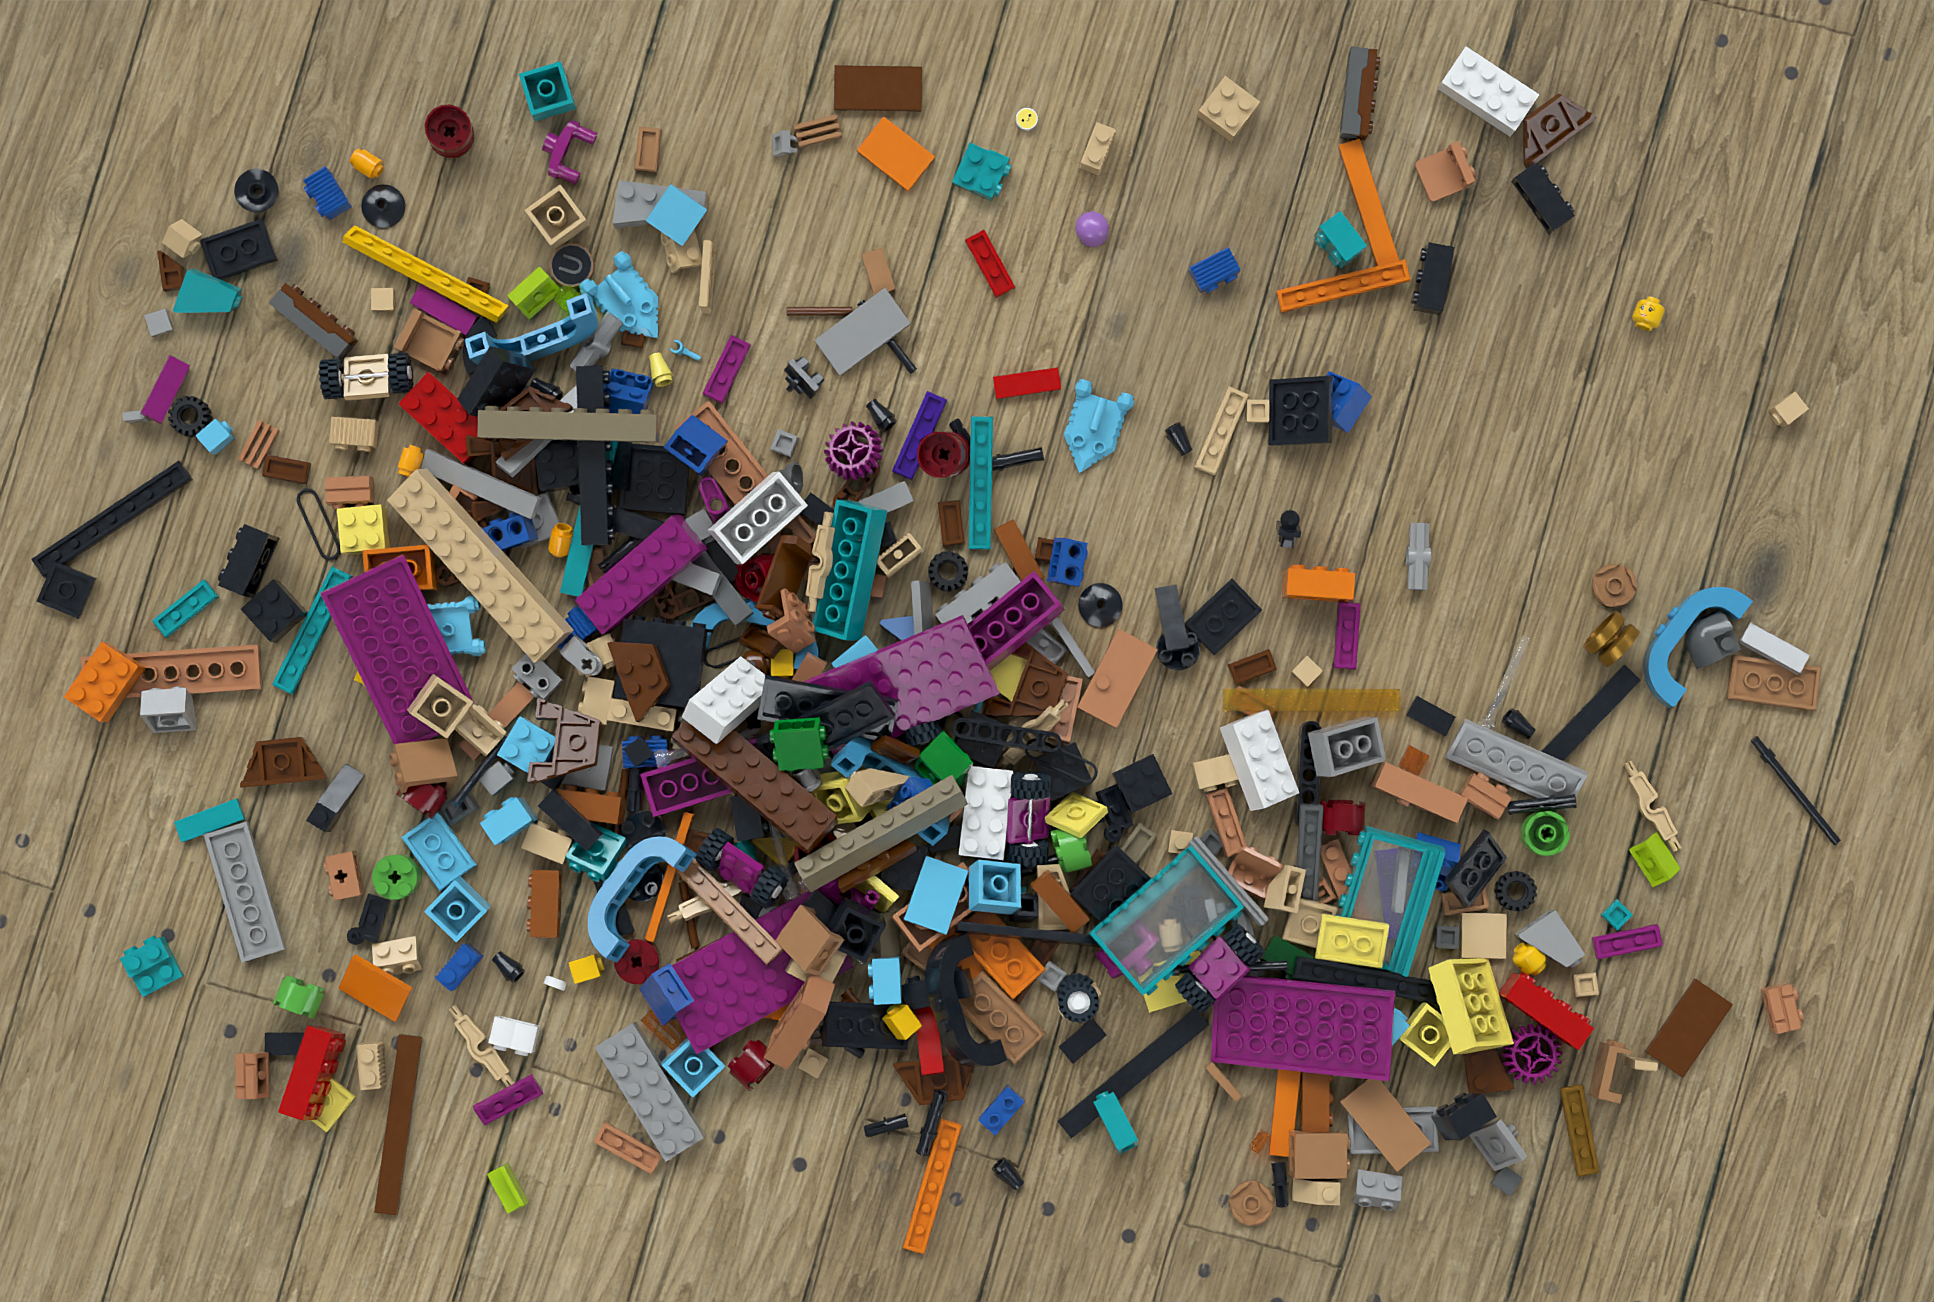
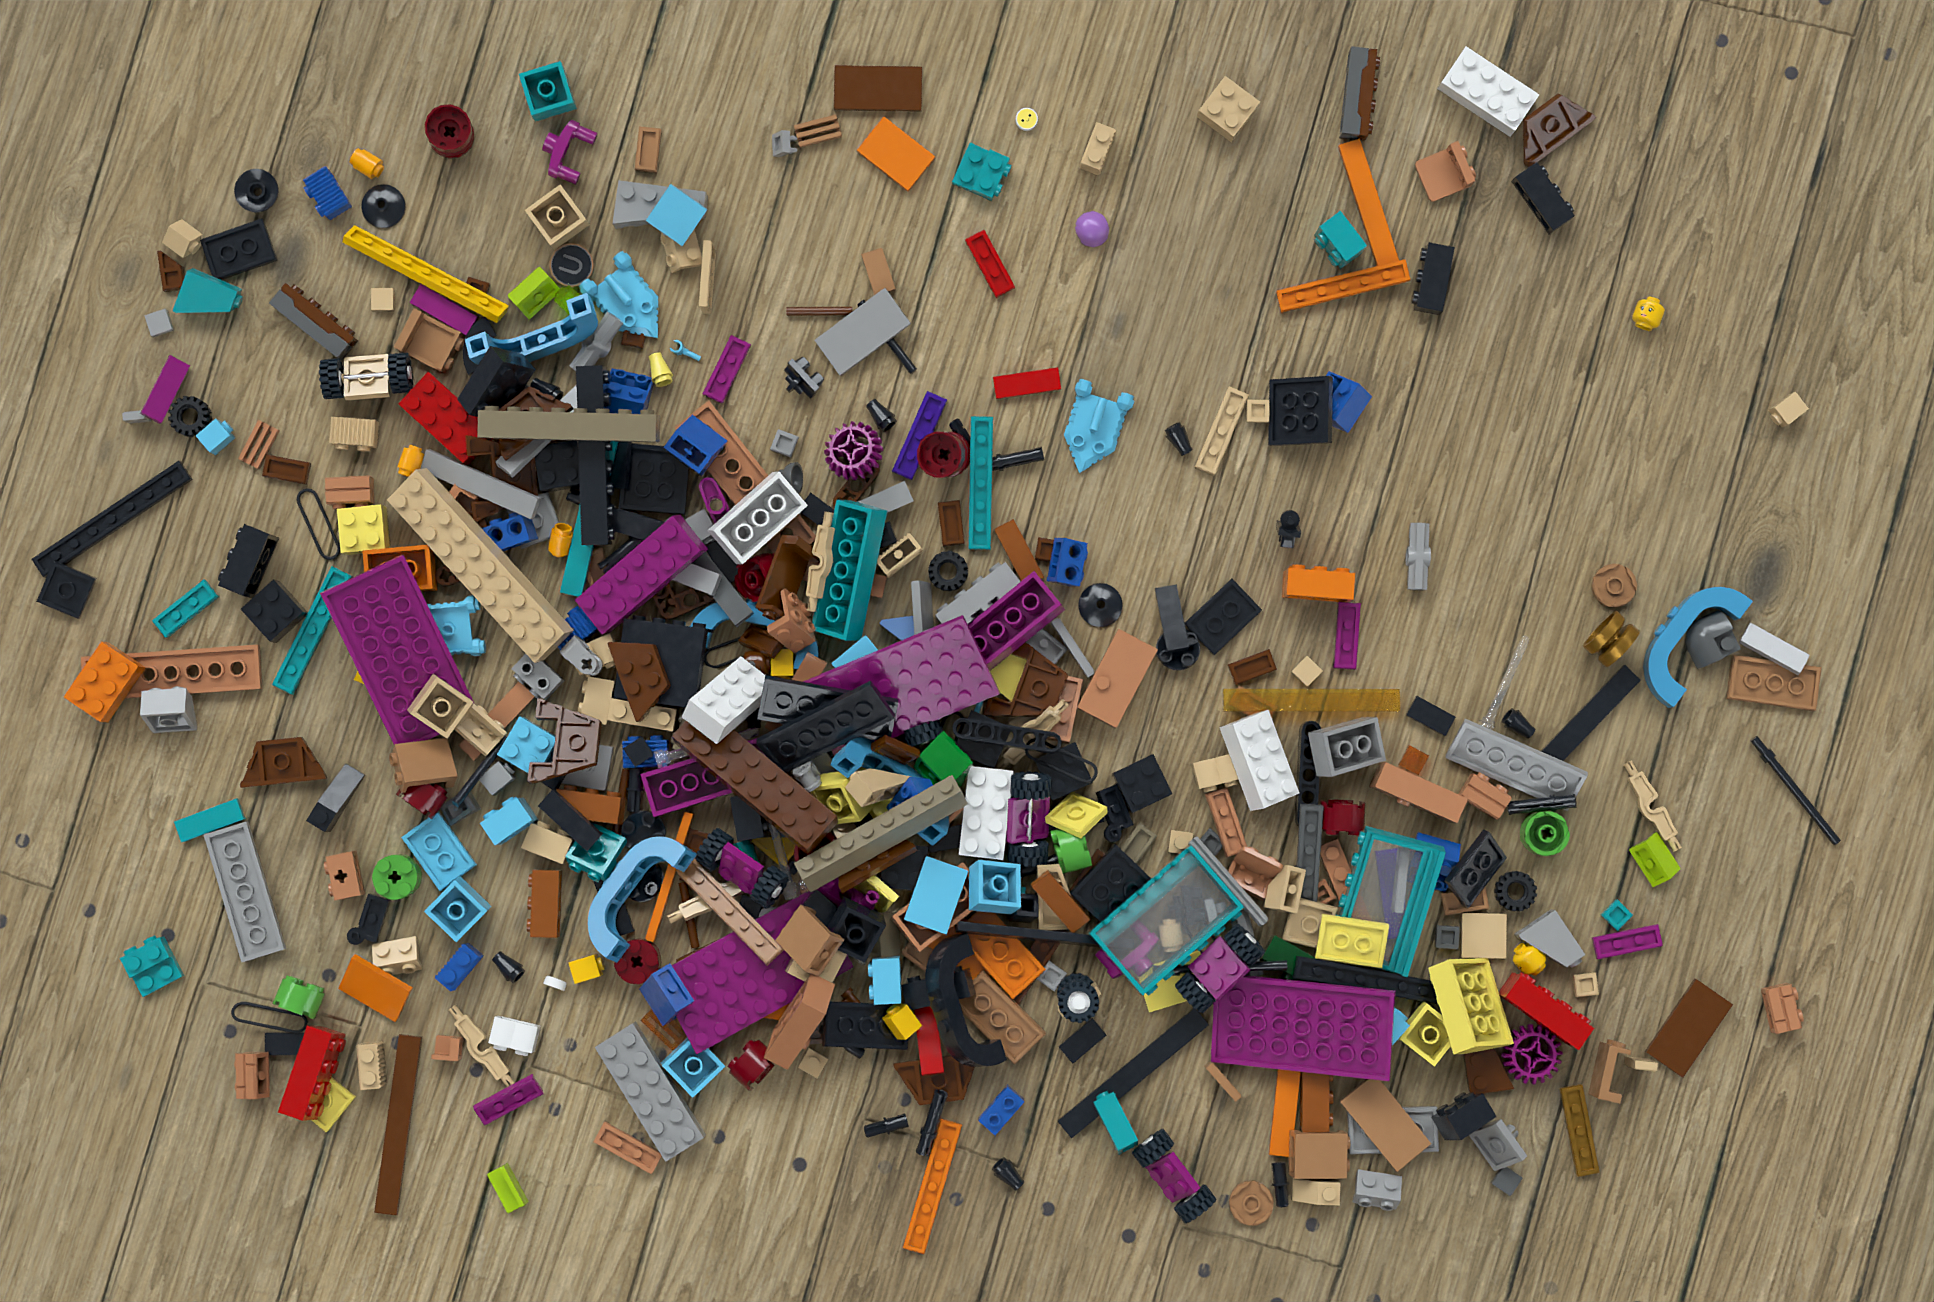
green brick [770,717,829,771] -> none
blue brick [1188,247,1240,294] -> none
clear orange tile [1249,1129,1271,1154] -> none
none -> black piece [231,1002,308,1033]
none -> nougat panel [431,1035,464,1061]
none -> plate [1132,1129,1217,1224]

